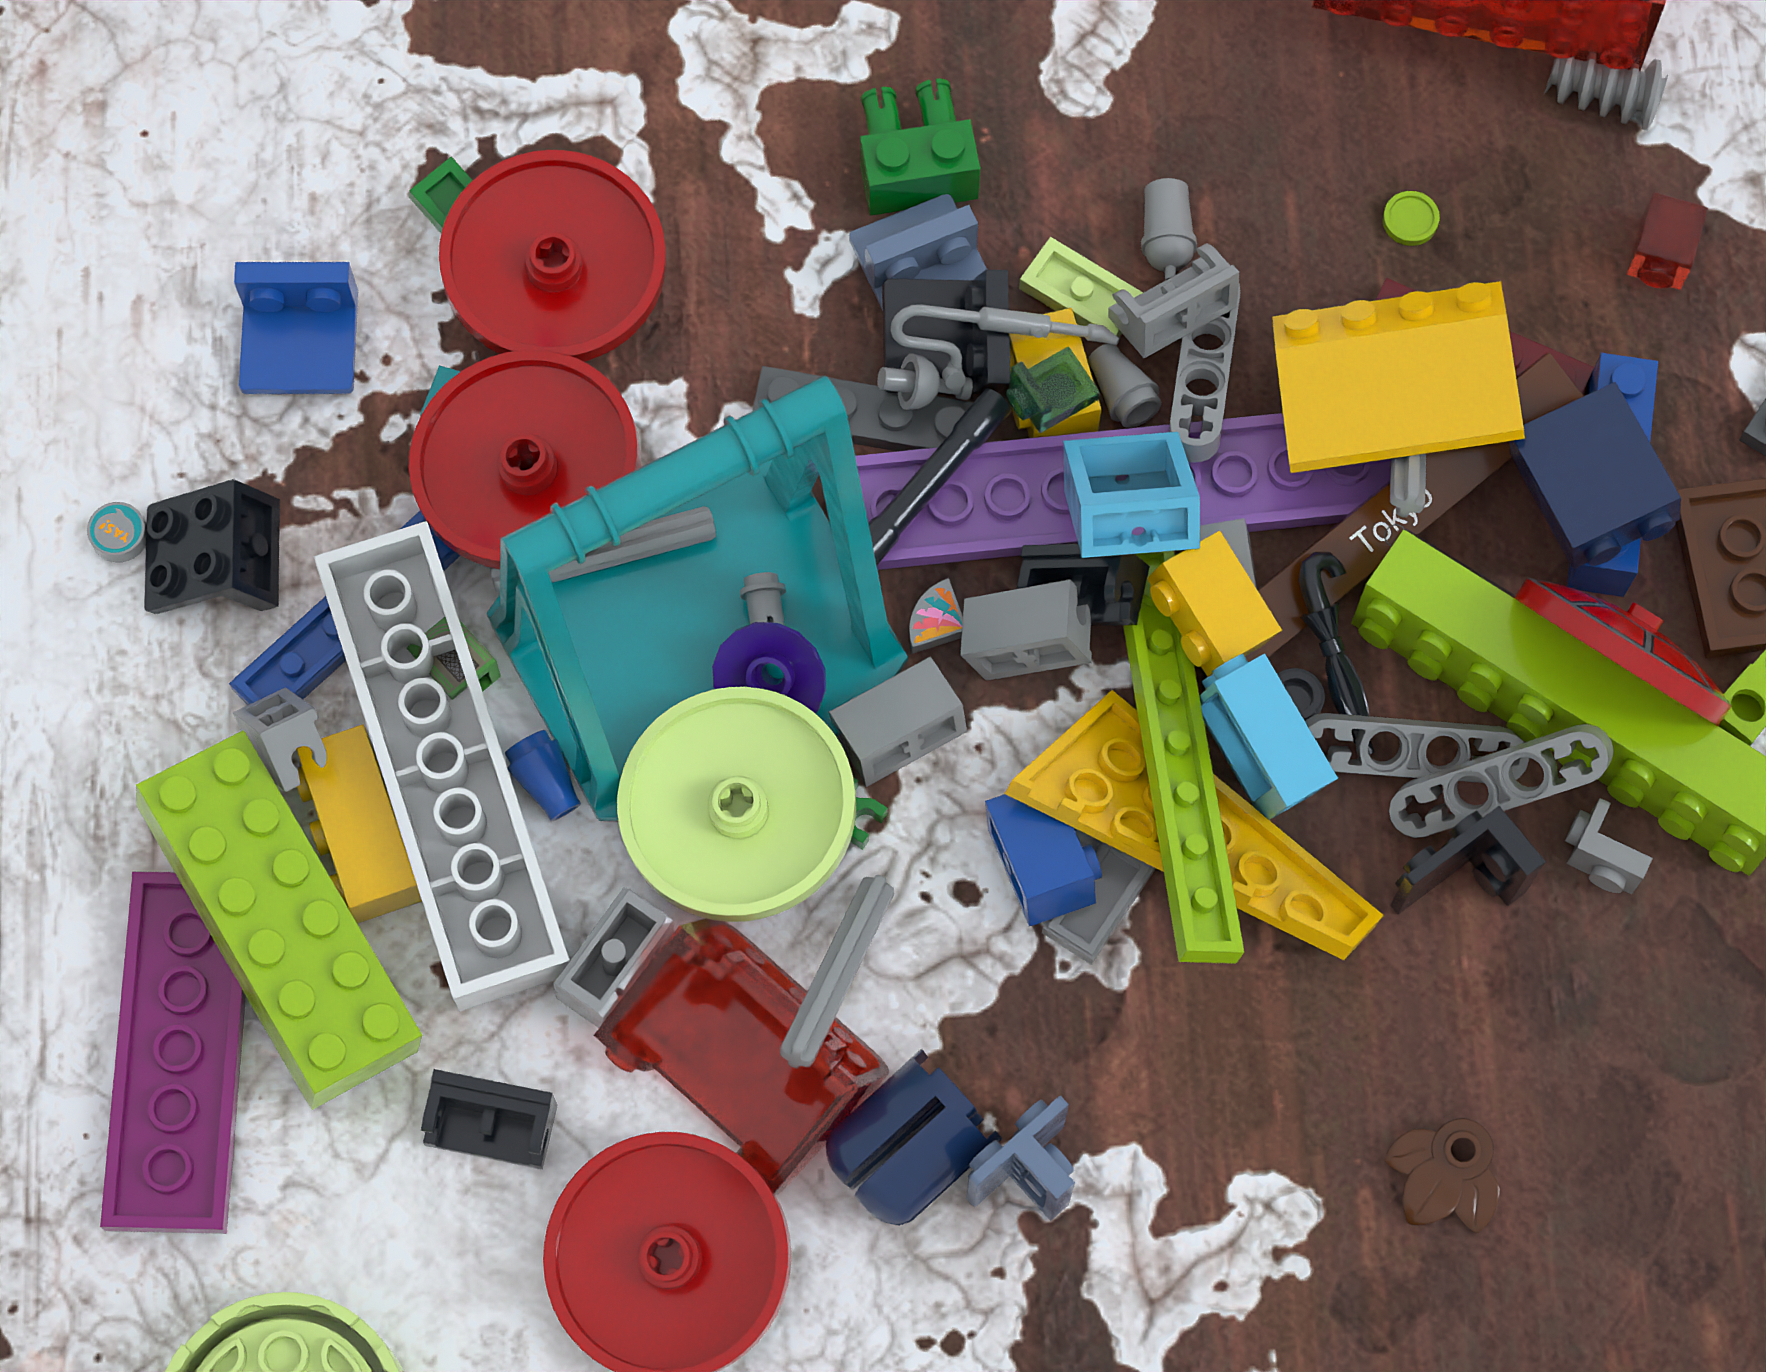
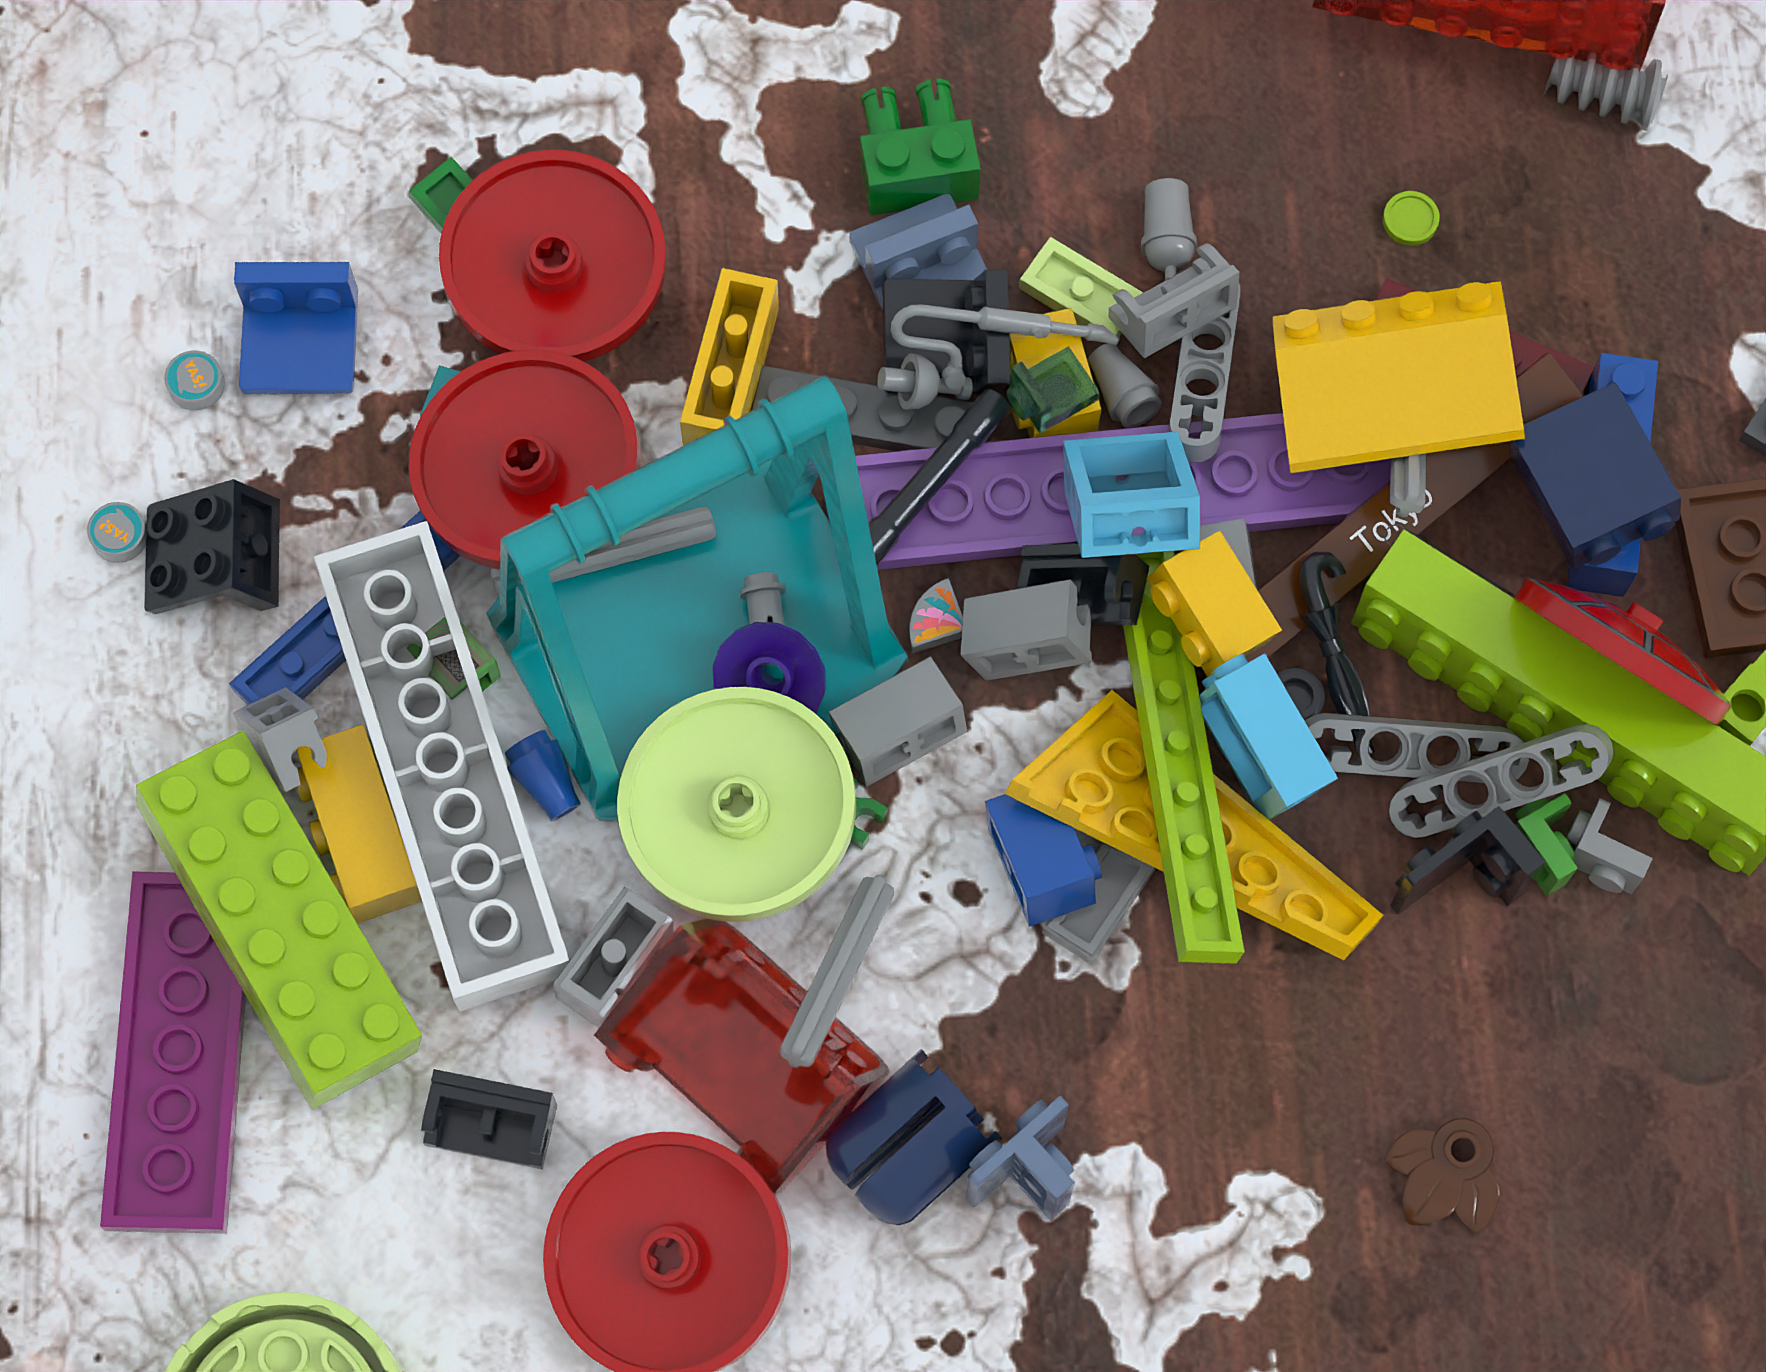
clear red brick [1626,192,1708,290] -> none
none -> light grey tile [165,350,225,410]
none -> yellow brick [680,268,779,446]
none -> bright green bracket [1515,793,1578,896]

